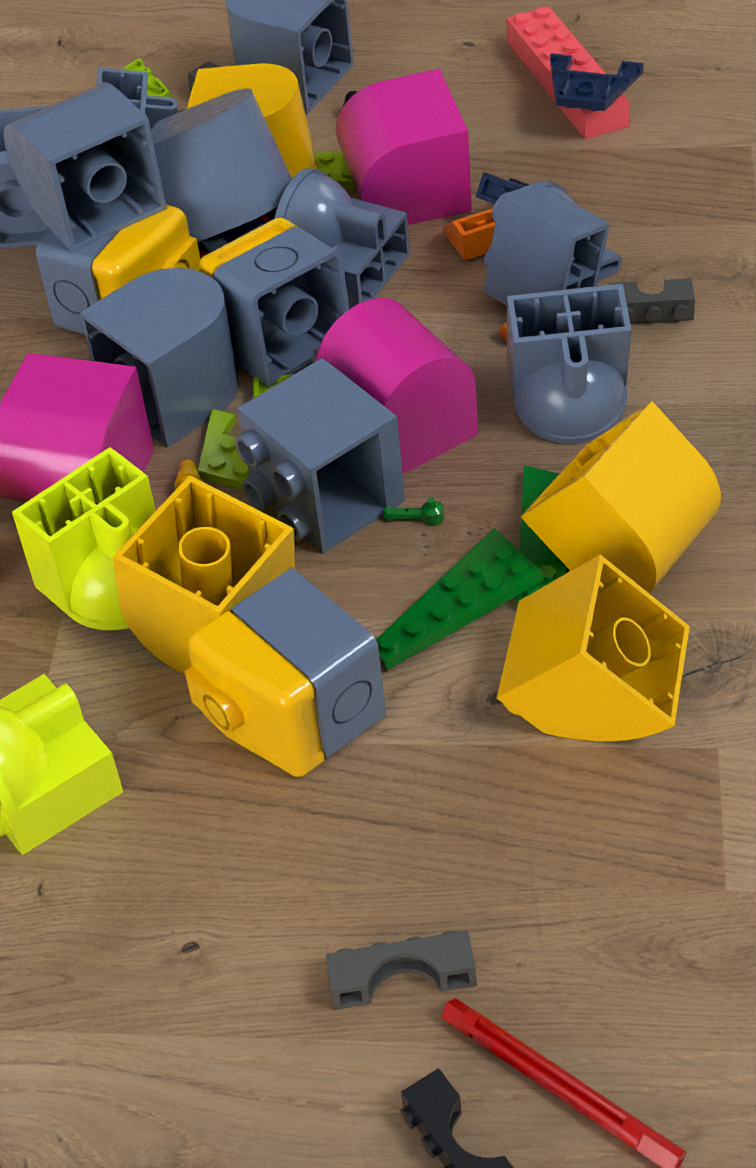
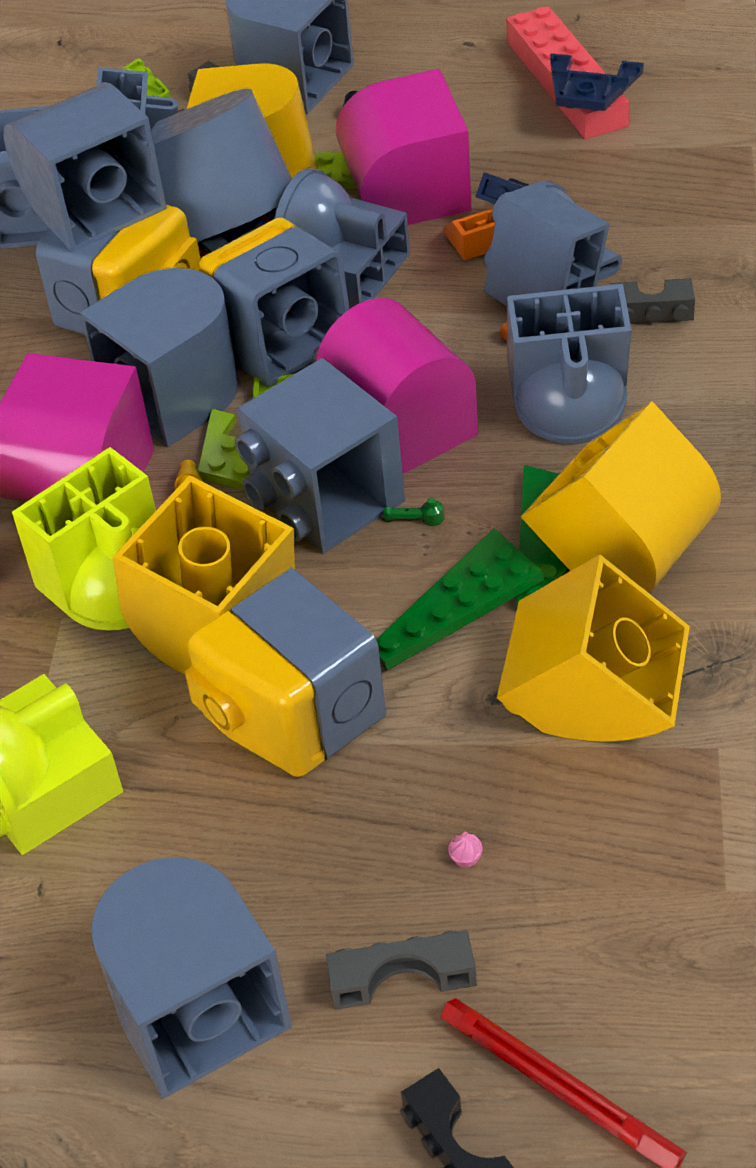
none -> sand blue brick [92,858,292,1099]
none -> bright pink plate [448,832,483,867]

